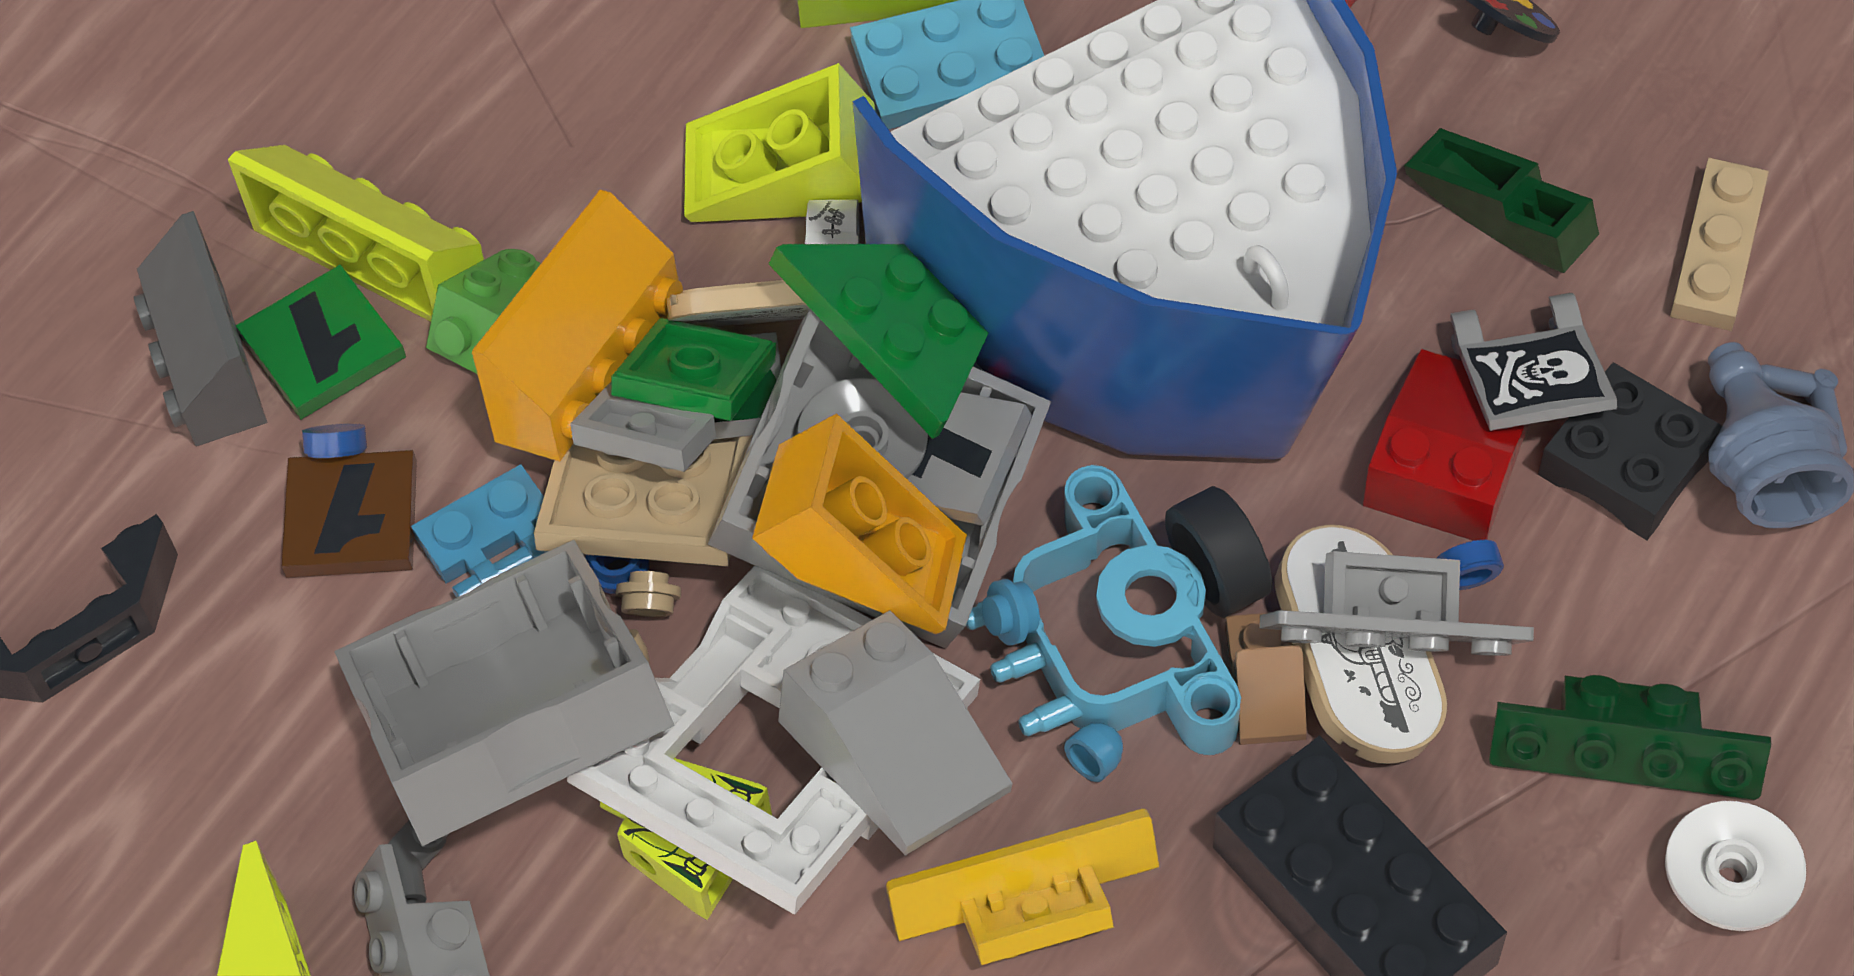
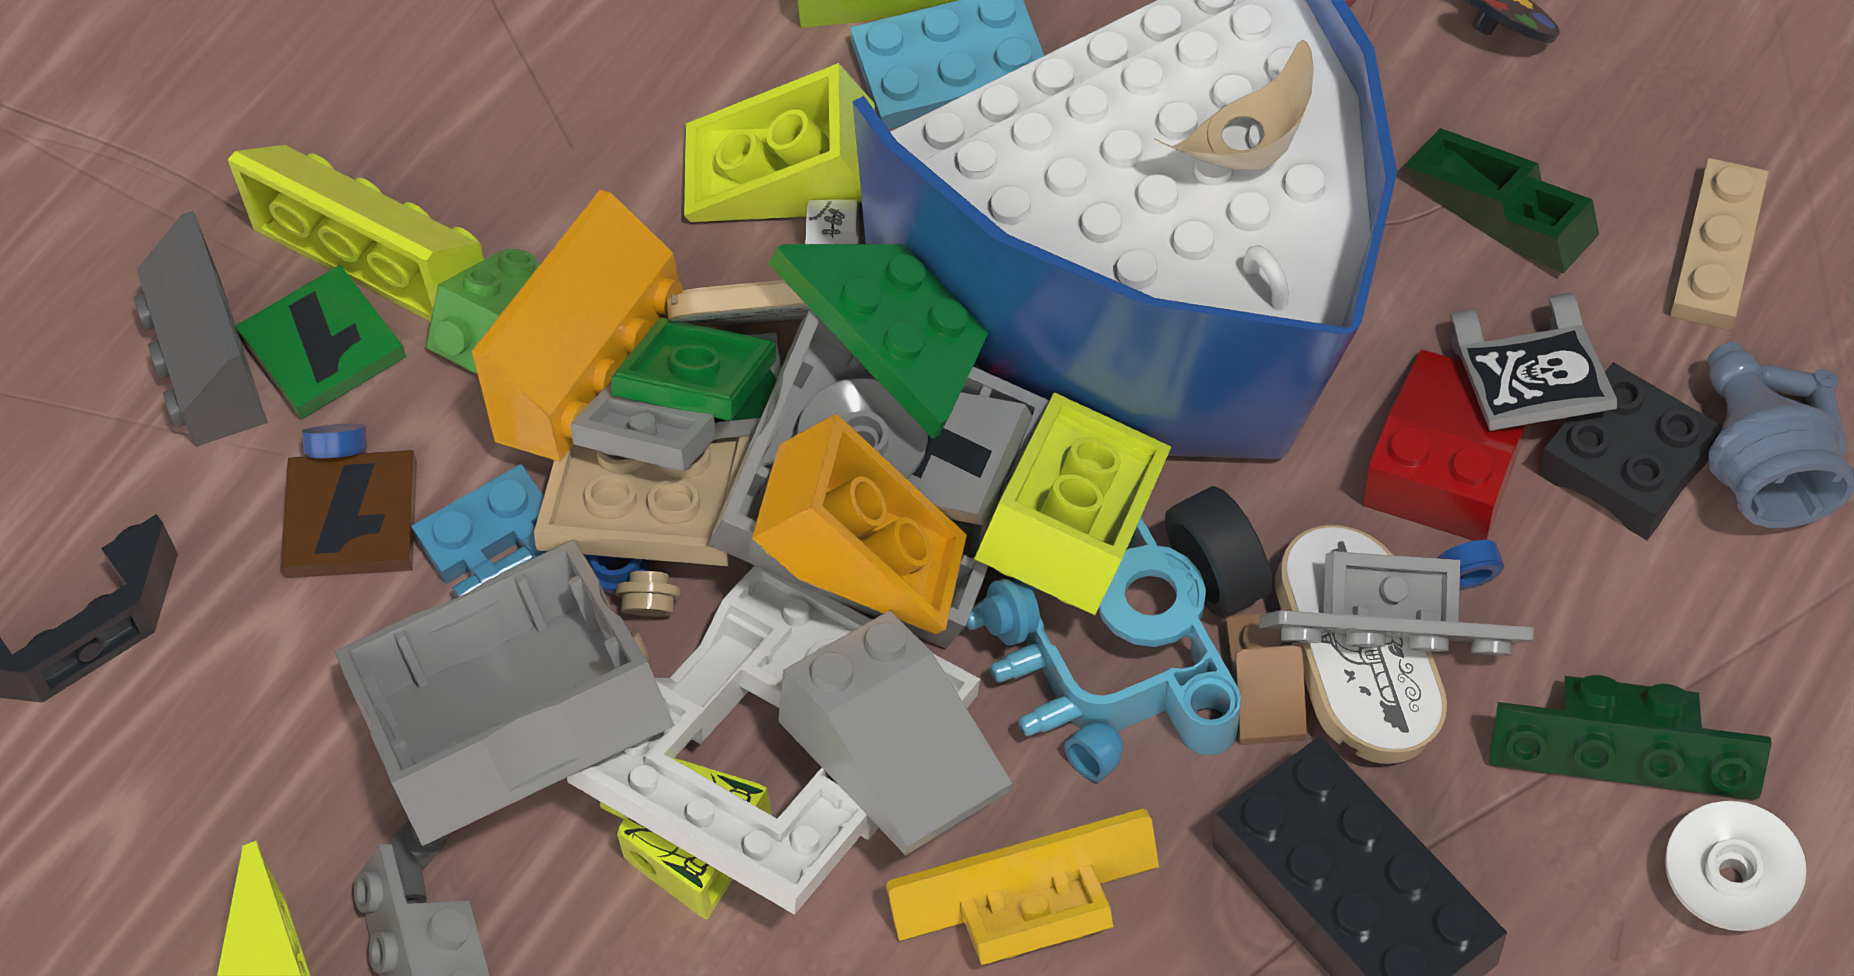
none -> neon yellow slope [974,392,1171,615]
none -> tan piece [1154,40,1314,169]

